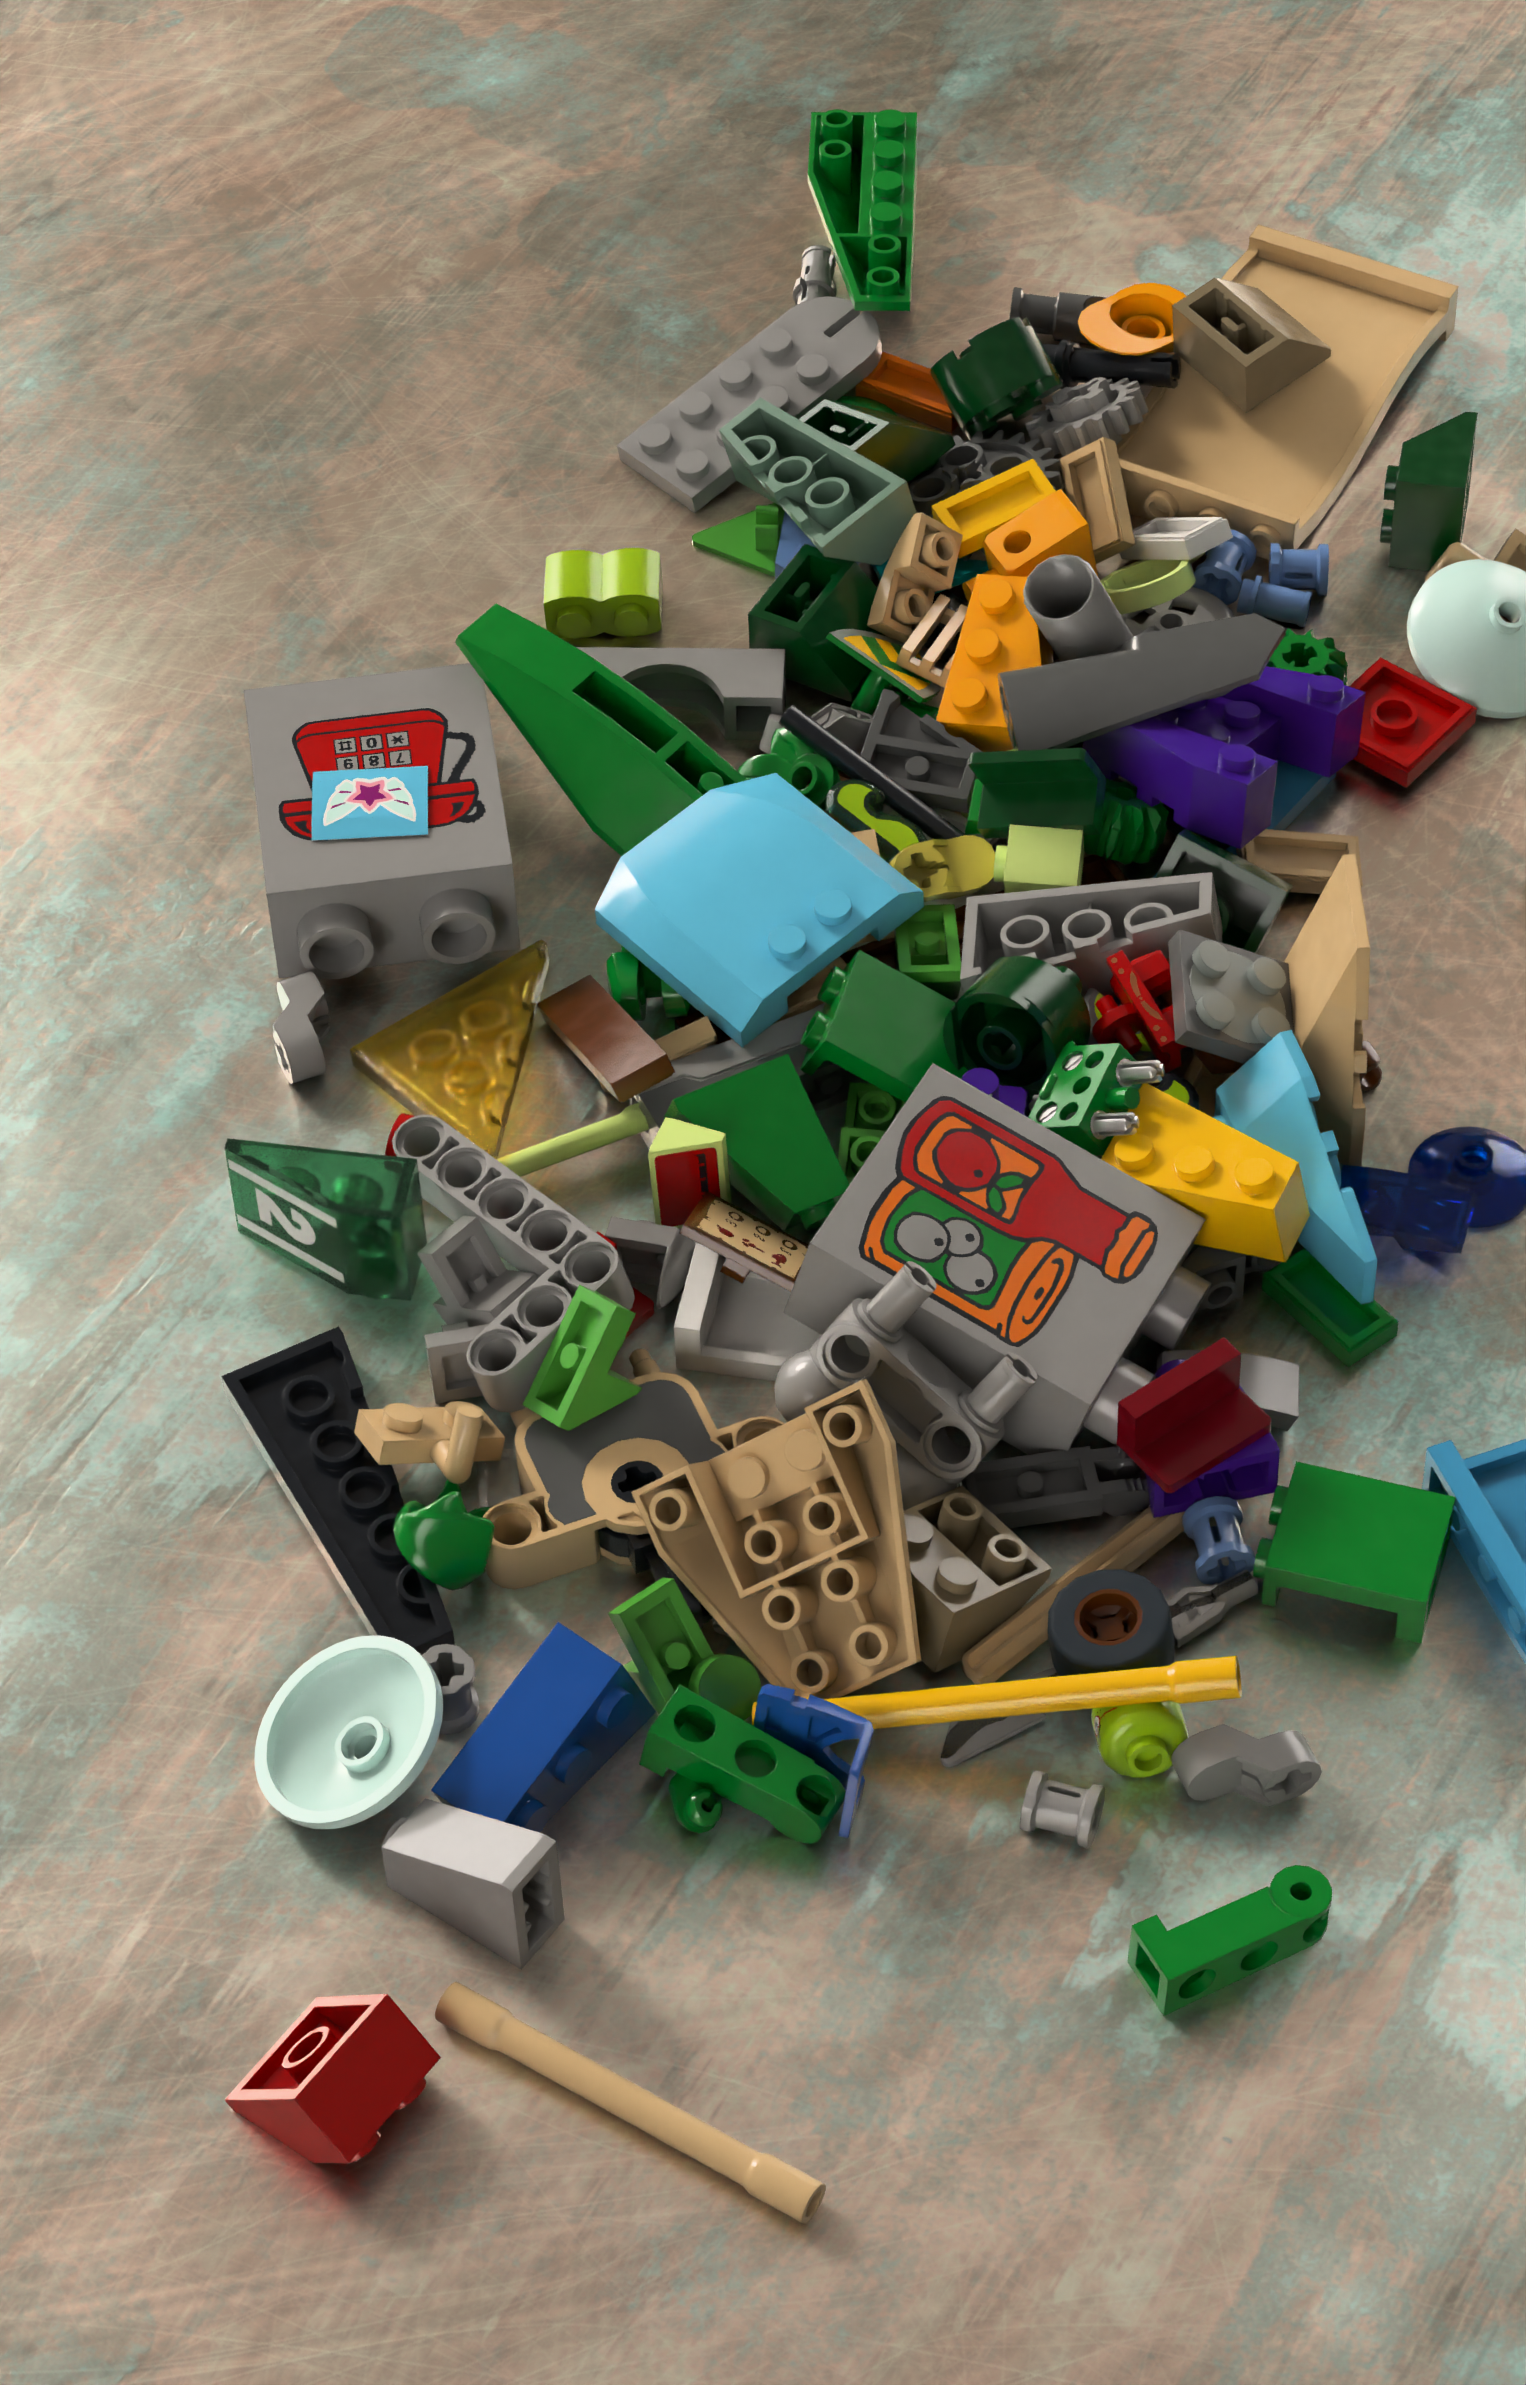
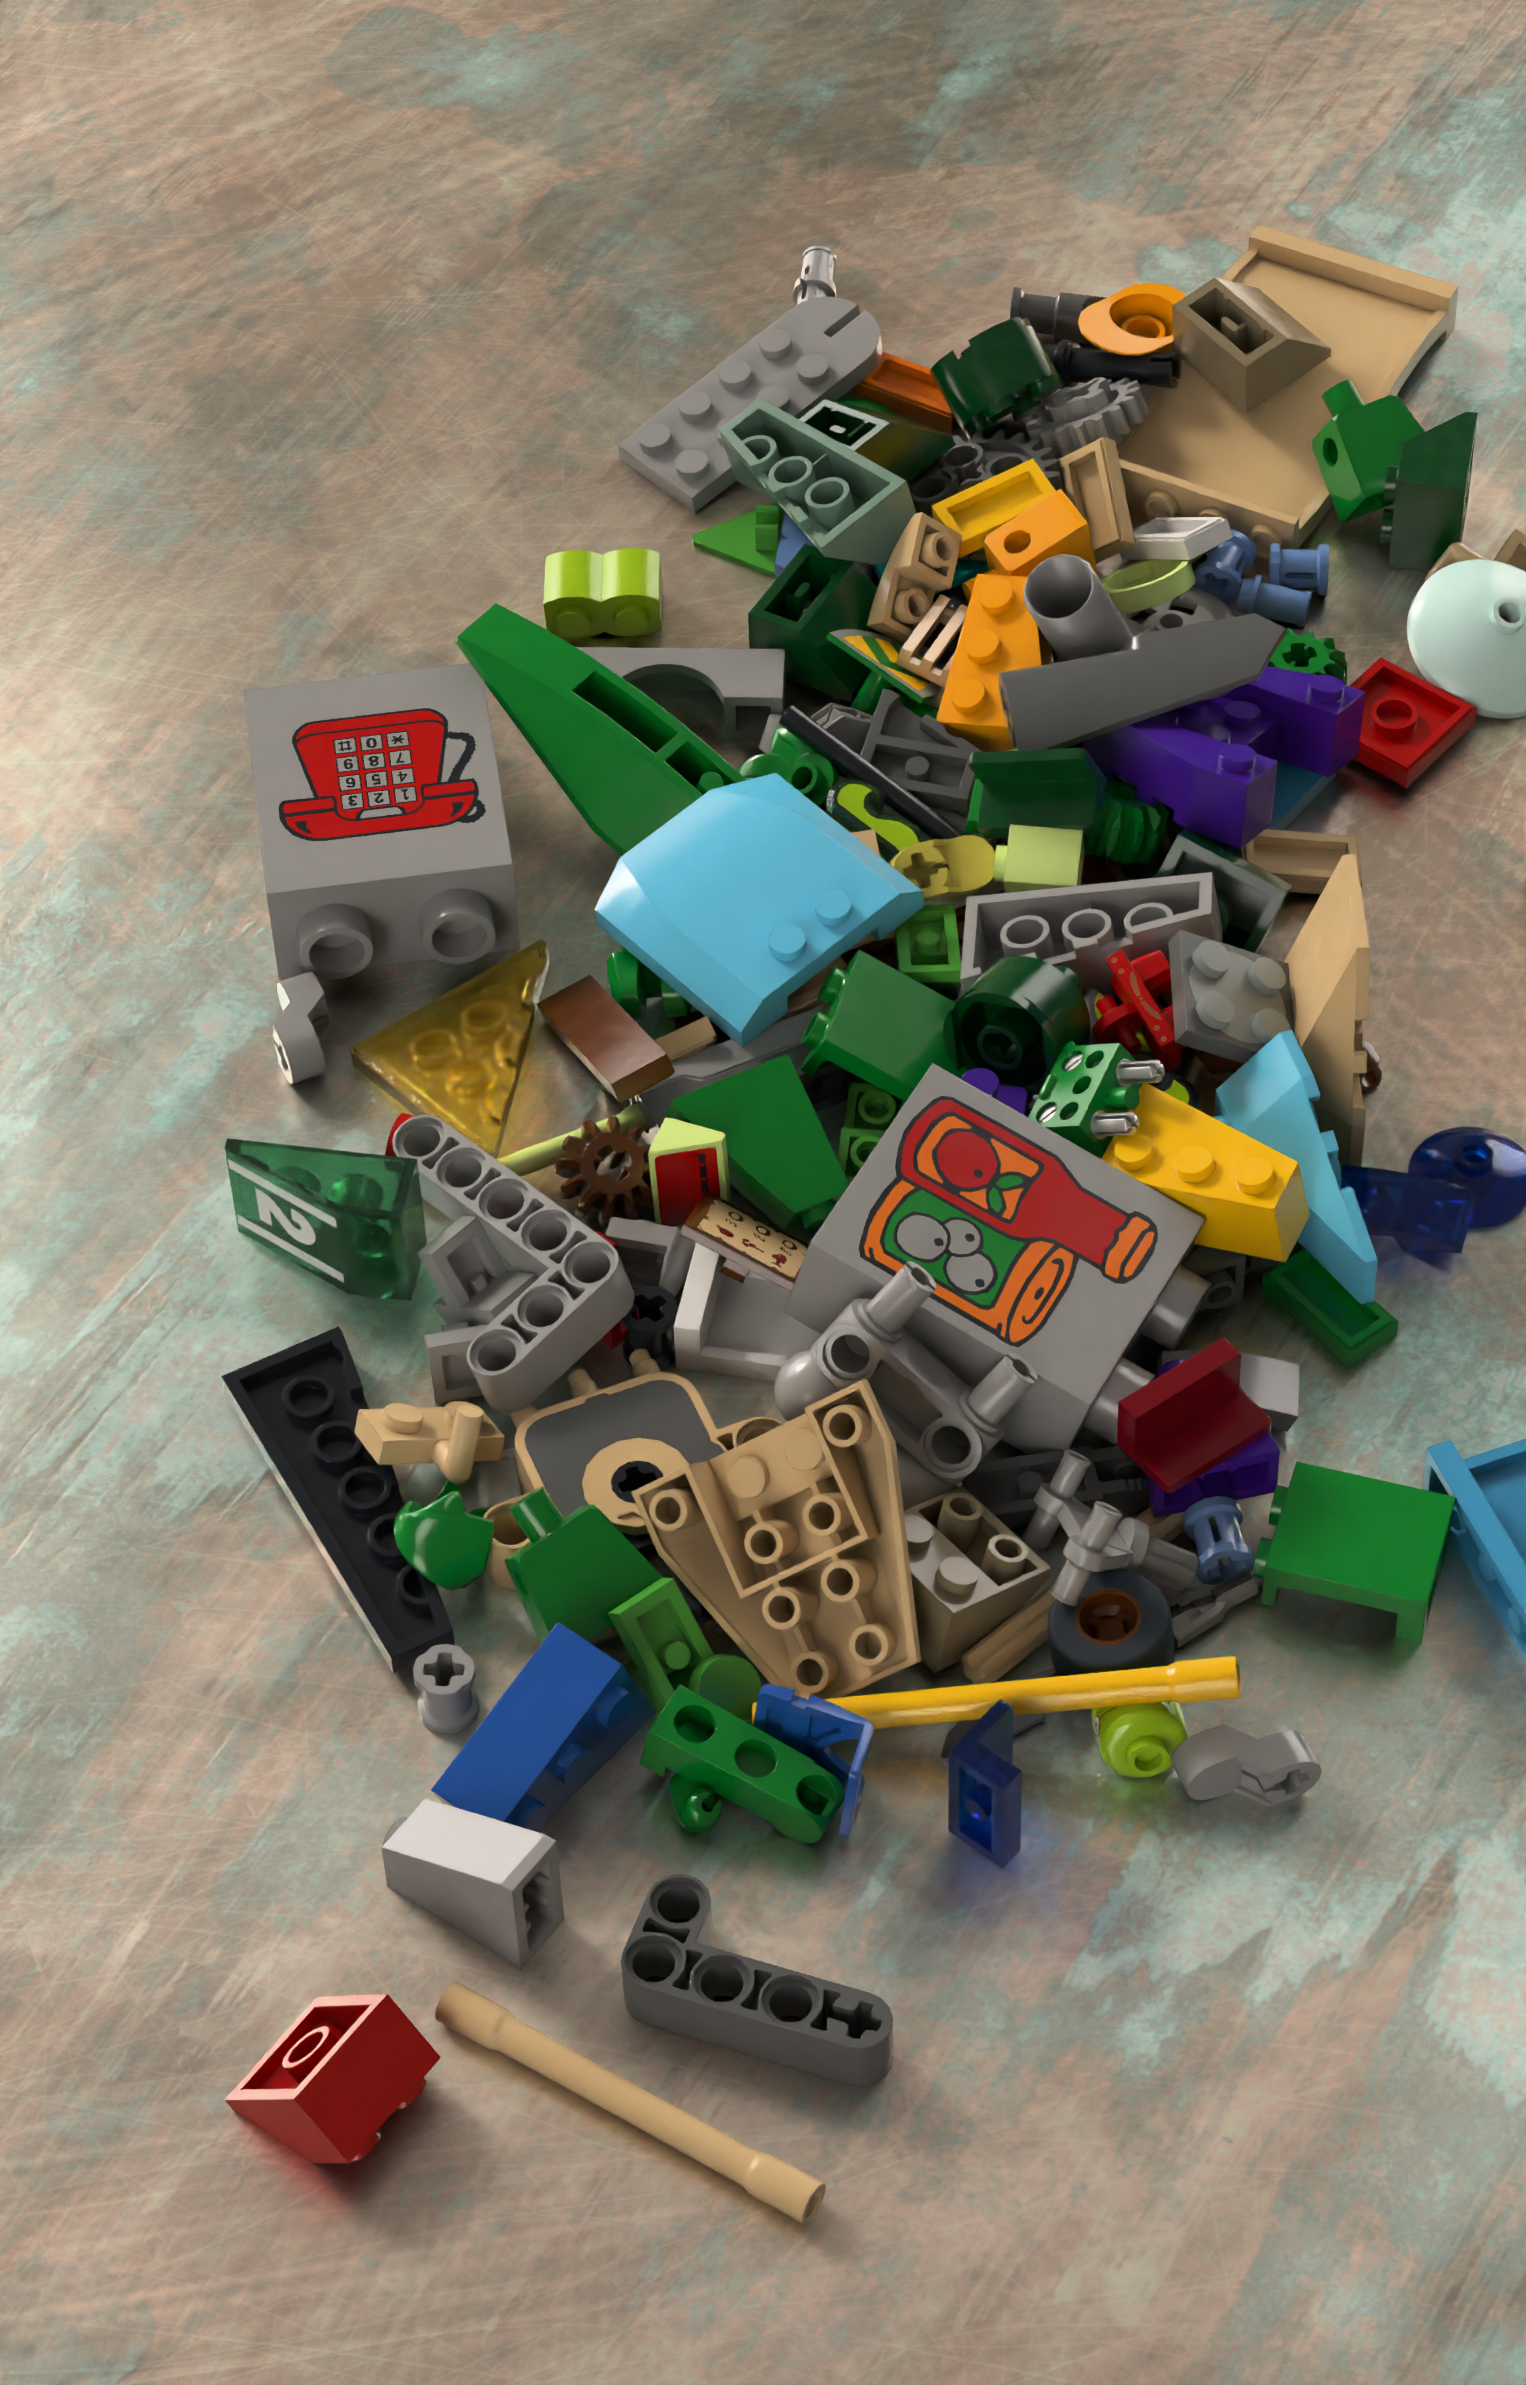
light aqua dish [255,1635,443,1830] -> none
medium azure sticker [311,766,428,841] -> none
bright green slope [522,1285,642,1431] -> none
green wedge [808,109,917,311] -> none
light grey bush [1020,1770,1105,1848] -> none
green leg [1127,1865,1332,2016] -> none
none -> green torso [504,1486,662,1644]
none -> reddish brown gear [554,1116,653,1227]
none -> black bush [620,1285,678,1370]
none -> dark grey beam [621,1874,894,2087]
none -> clear blue panel [948,1699,1022,1868]
none -> light grey axle [1021,1450,1199,1606]
none -> green torso [1312,380,1425,523]

